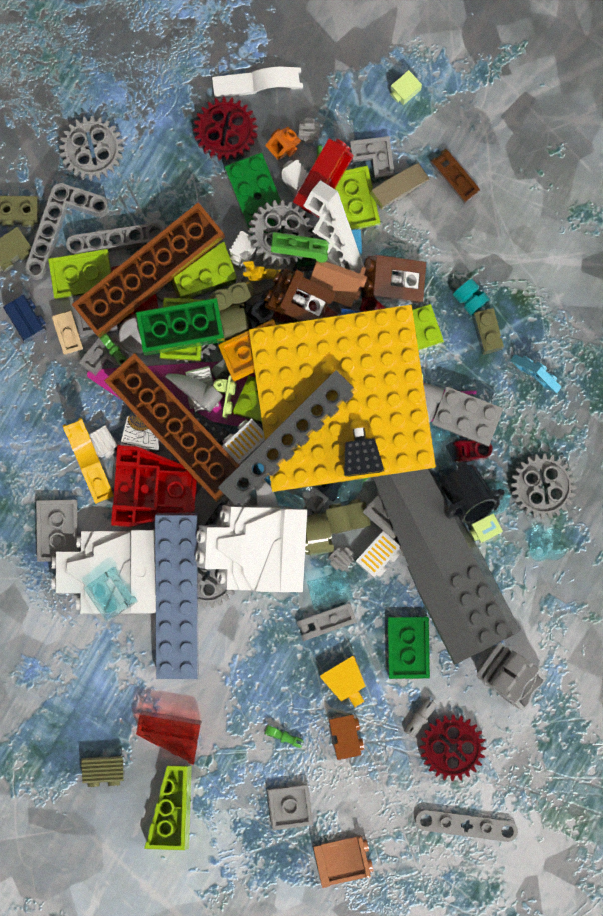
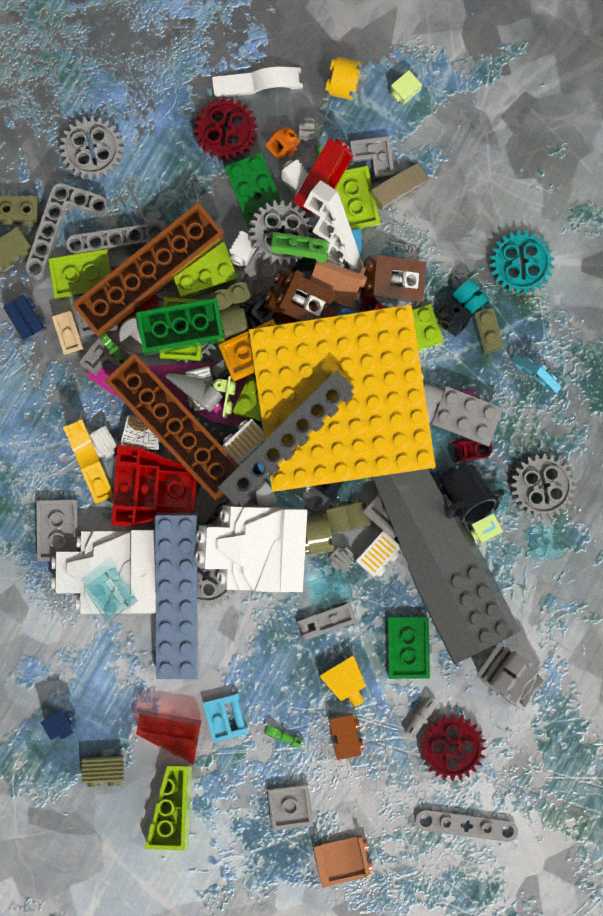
yellow piece [243,261,281,281] -> none
clear plate [333,107,354,142] -> none
black torso [344,428,385,477] -> none
reddish brown plate [430,148,480,204] -> none
none -> dark blue brick [40,709,77,740]
none -> medium azure plate [203,694,249,743]
none -> yellow brick [325,56,361,101]
none -> black brick [437,300,472,337]
none -> teal gear [489,230,555,295]

